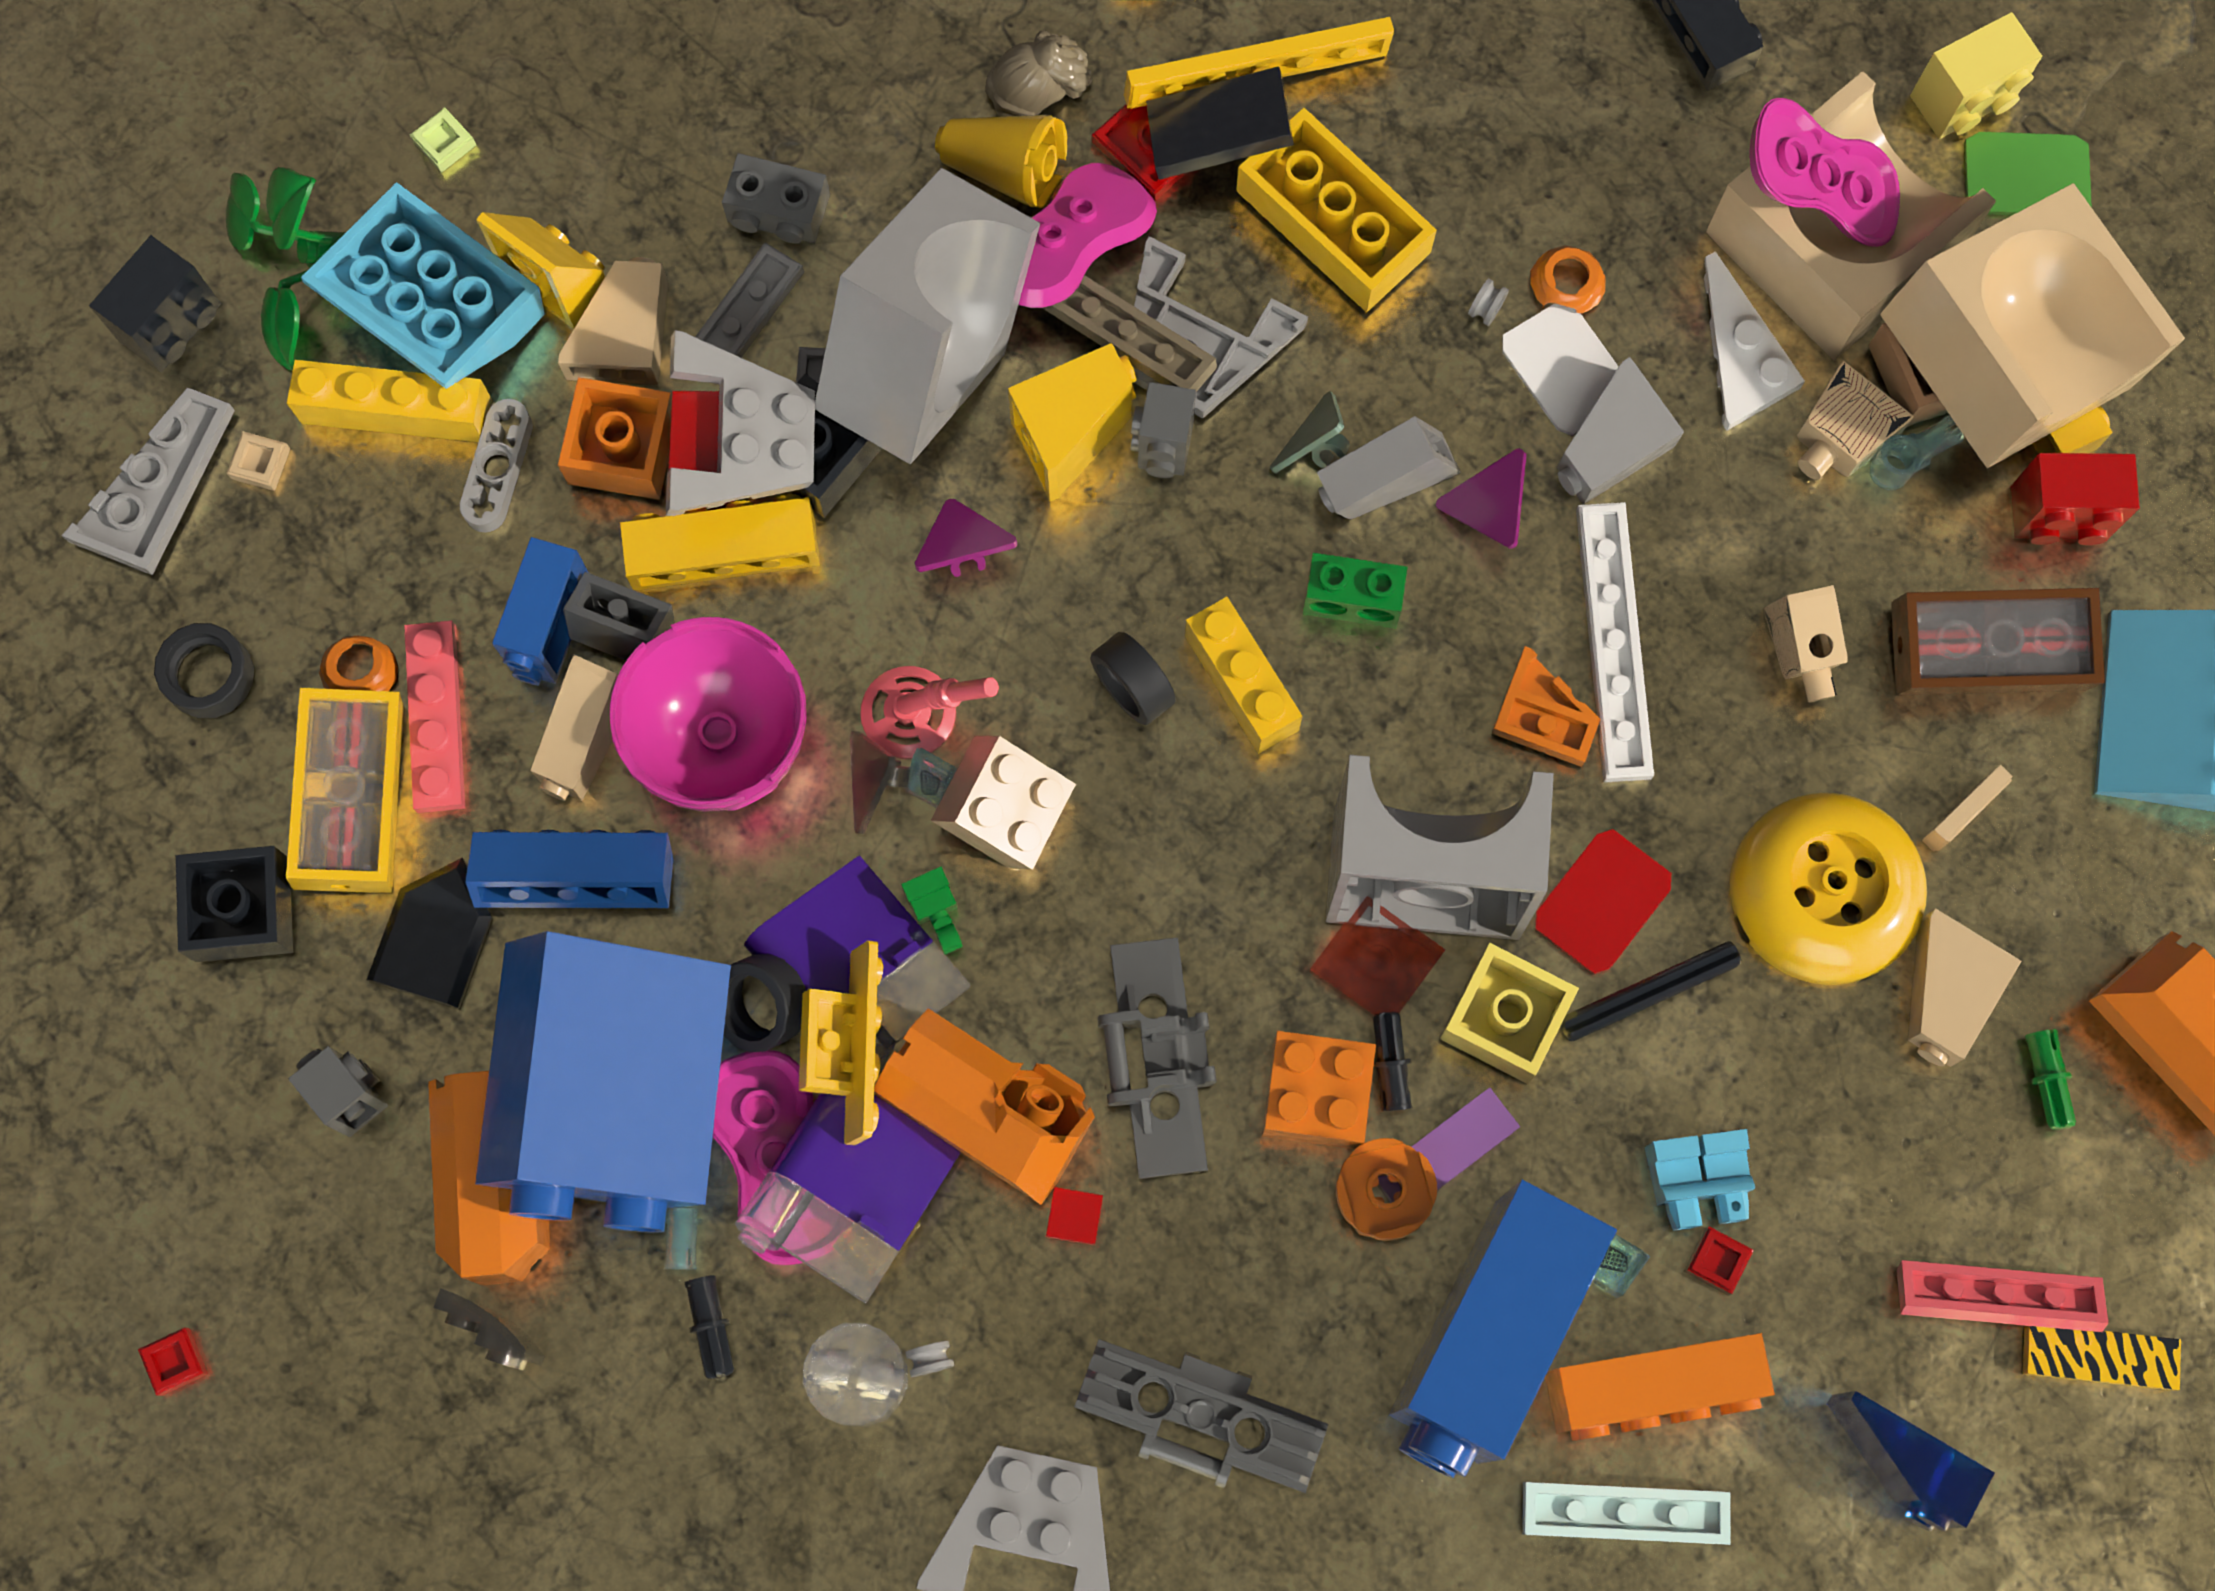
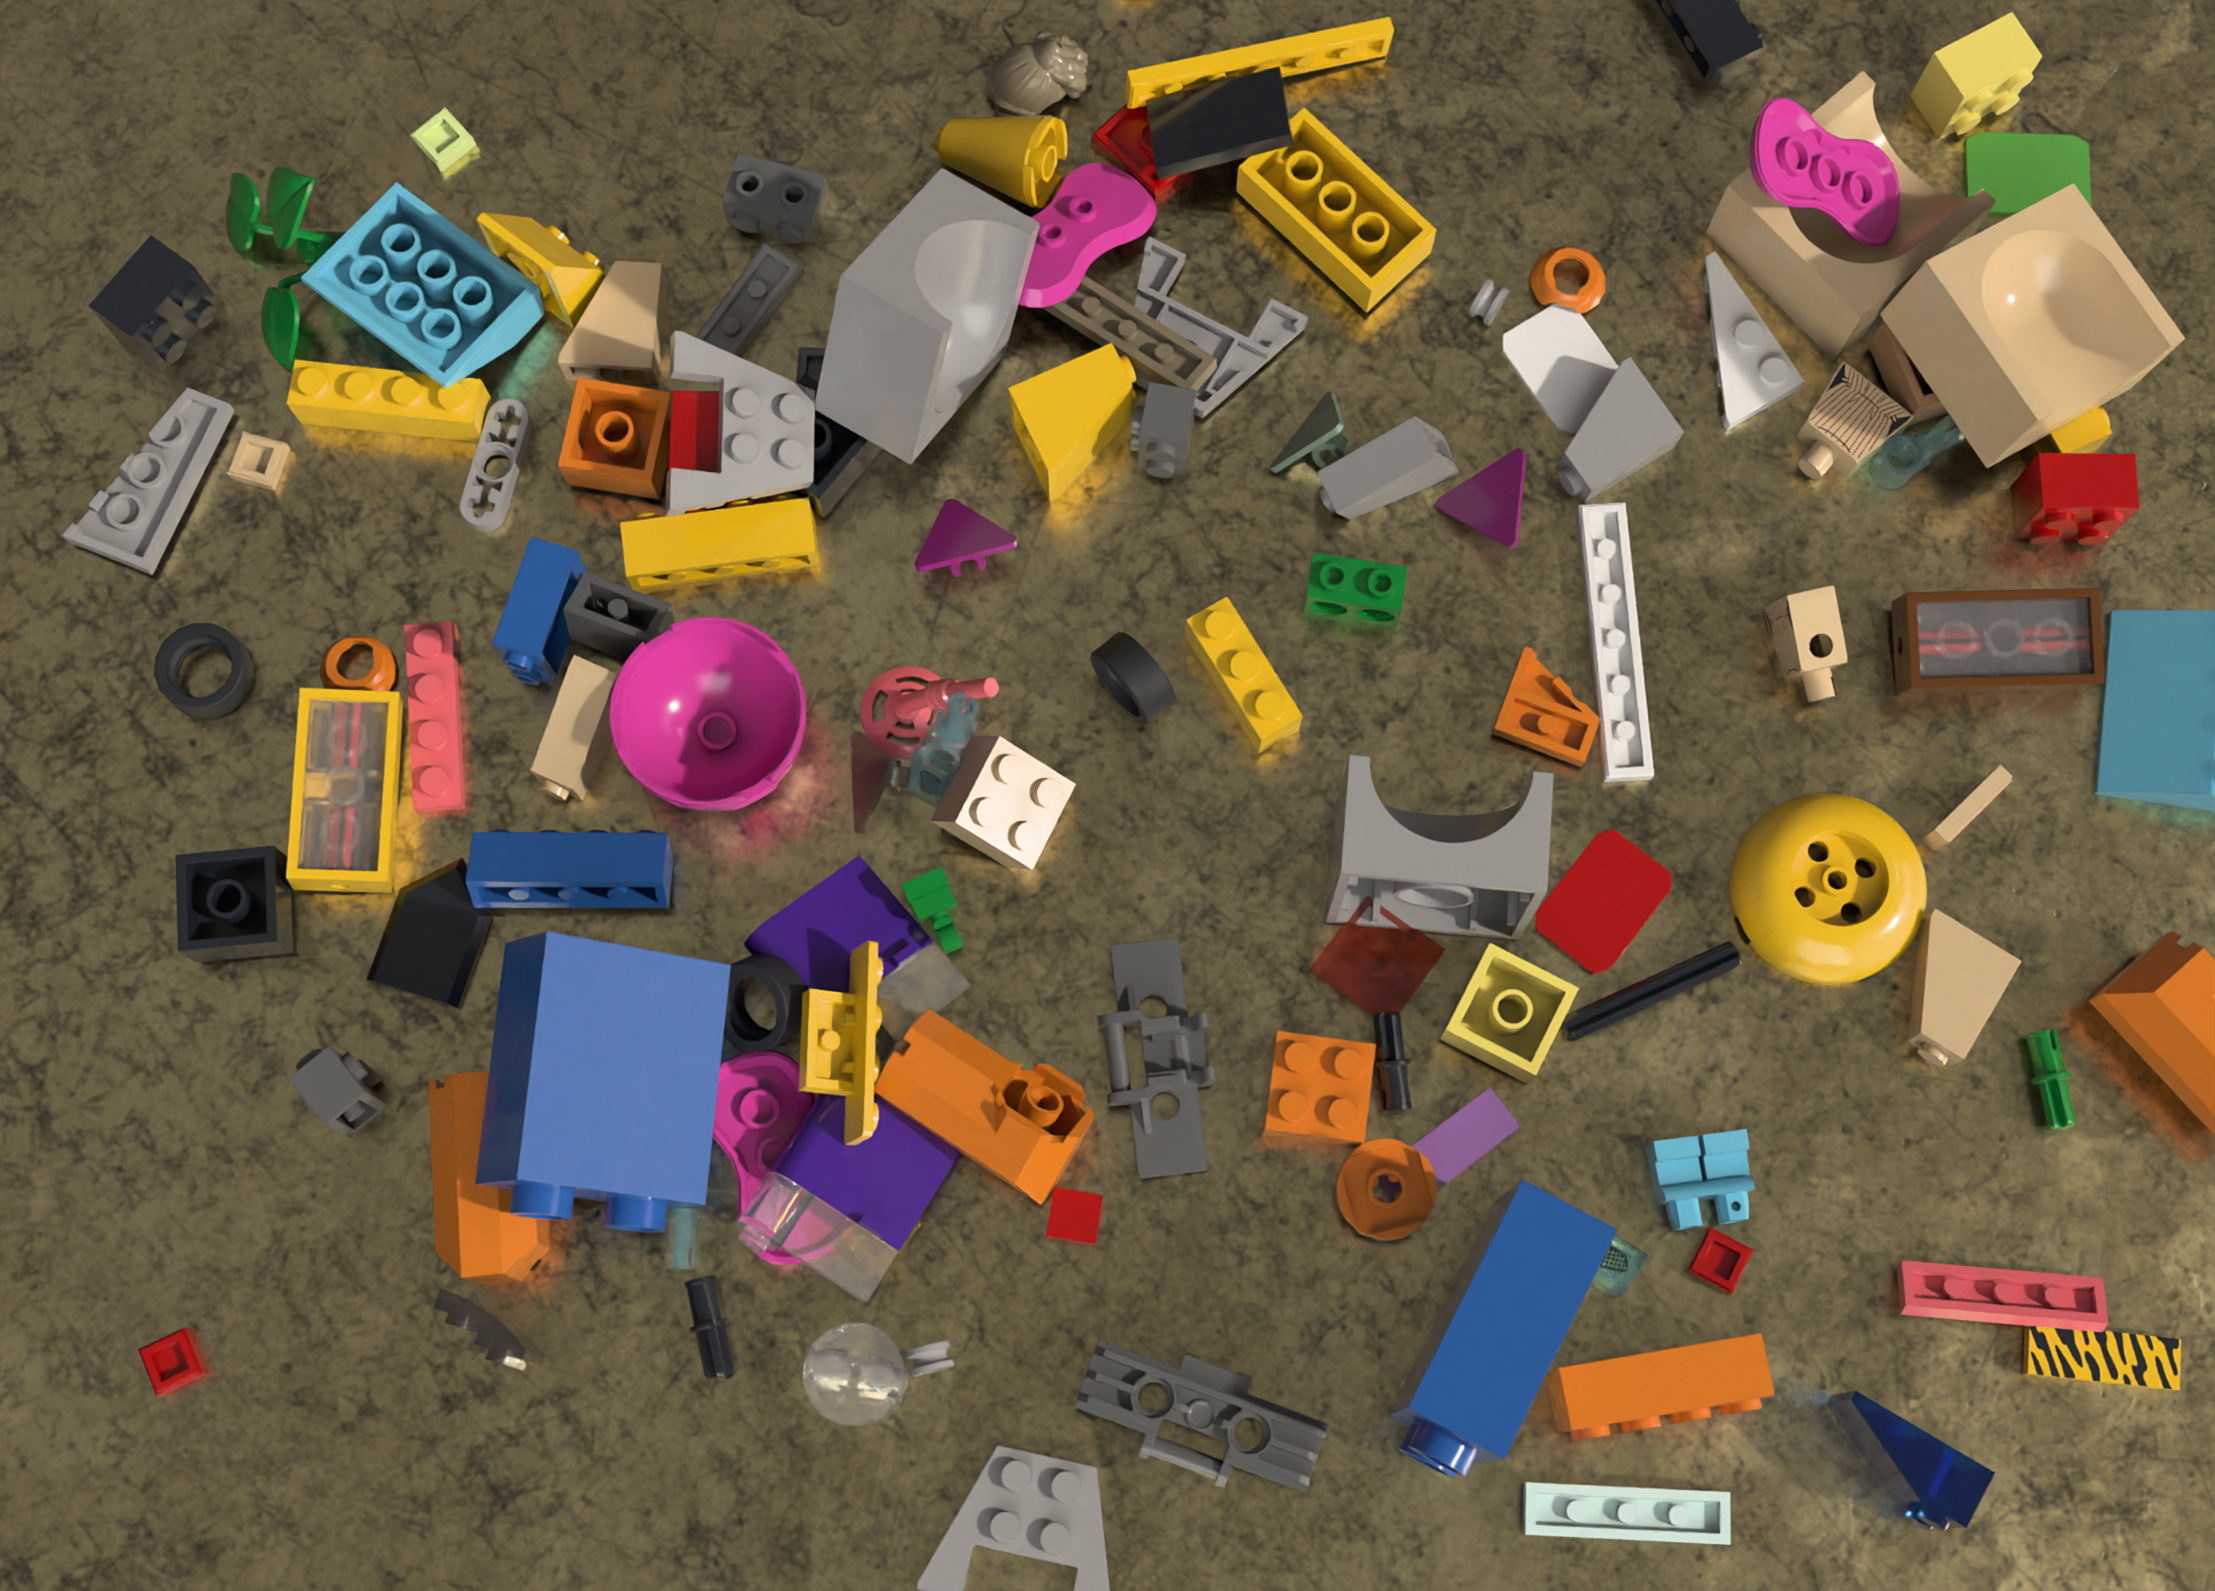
none -> clear light blue pin [919,692,979,772]

